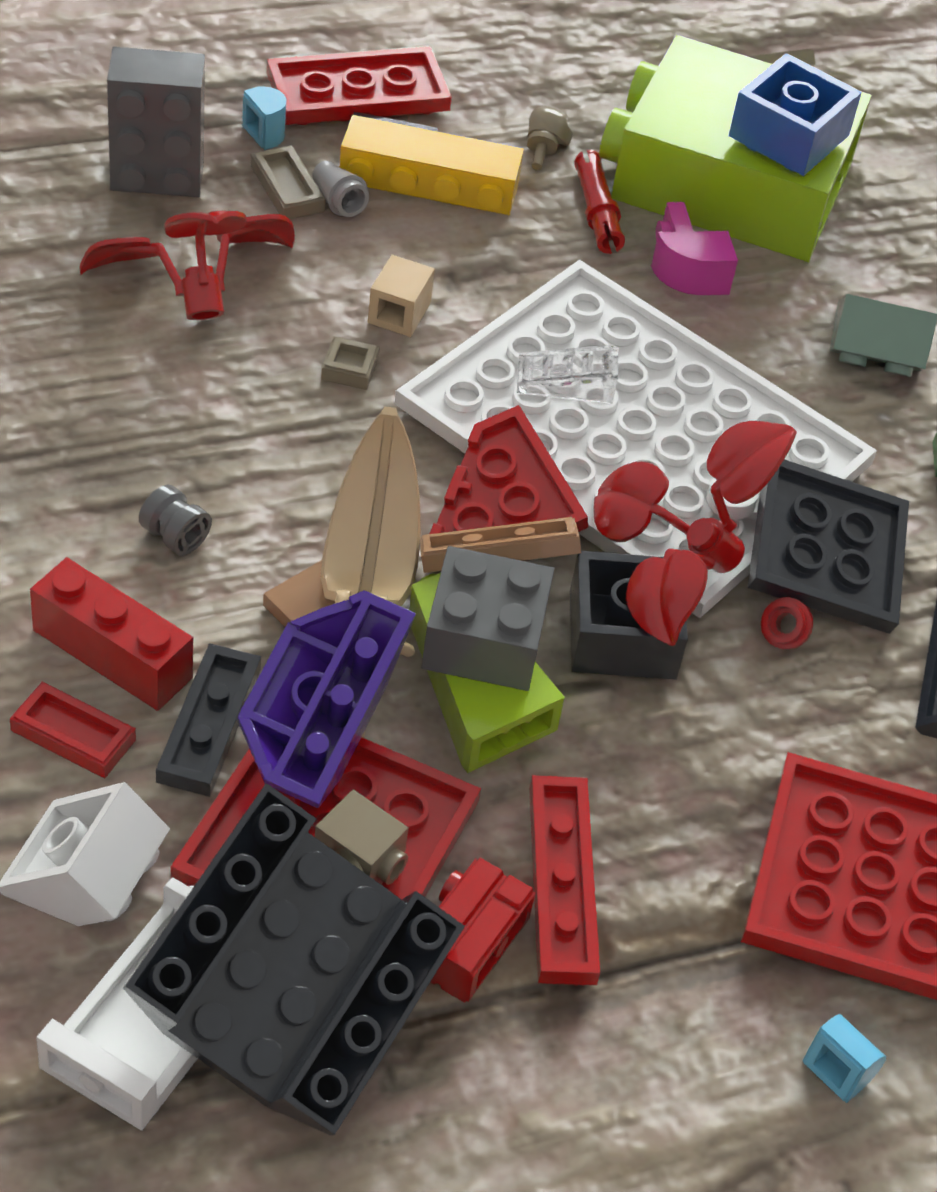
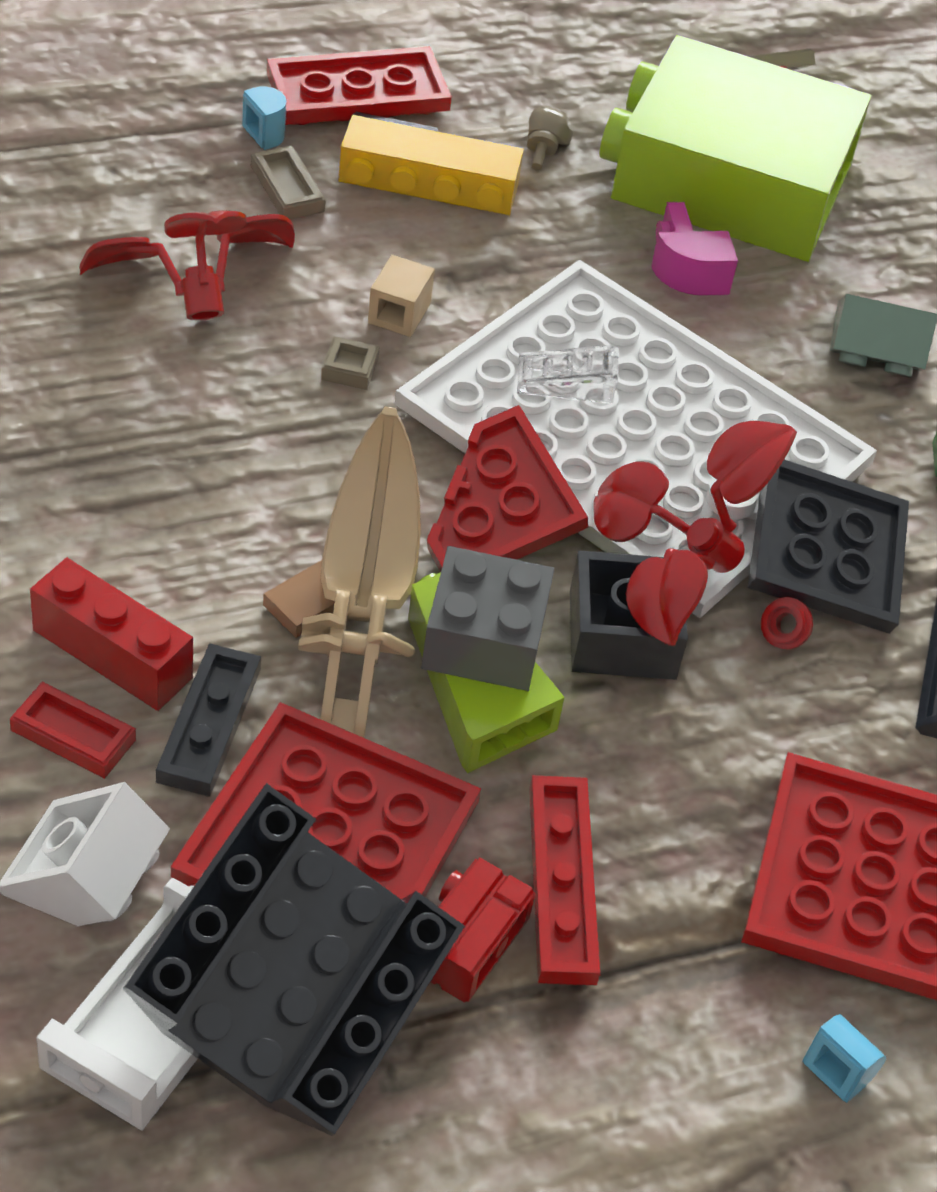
dark grey brick [107,47,205,197] -> none
dark grey wheel [139,484,212,556] -> none
dark purple wedge [237,590,416,808] -> none
light grey cone [312,161,369,217] -> none
dark tan brick [315,789,408,885] -> none
medium nougat tile [420,517,581,573] -> none
red pin [574,150,625,254] -> none
blue brick [728,53,862,176] -> none

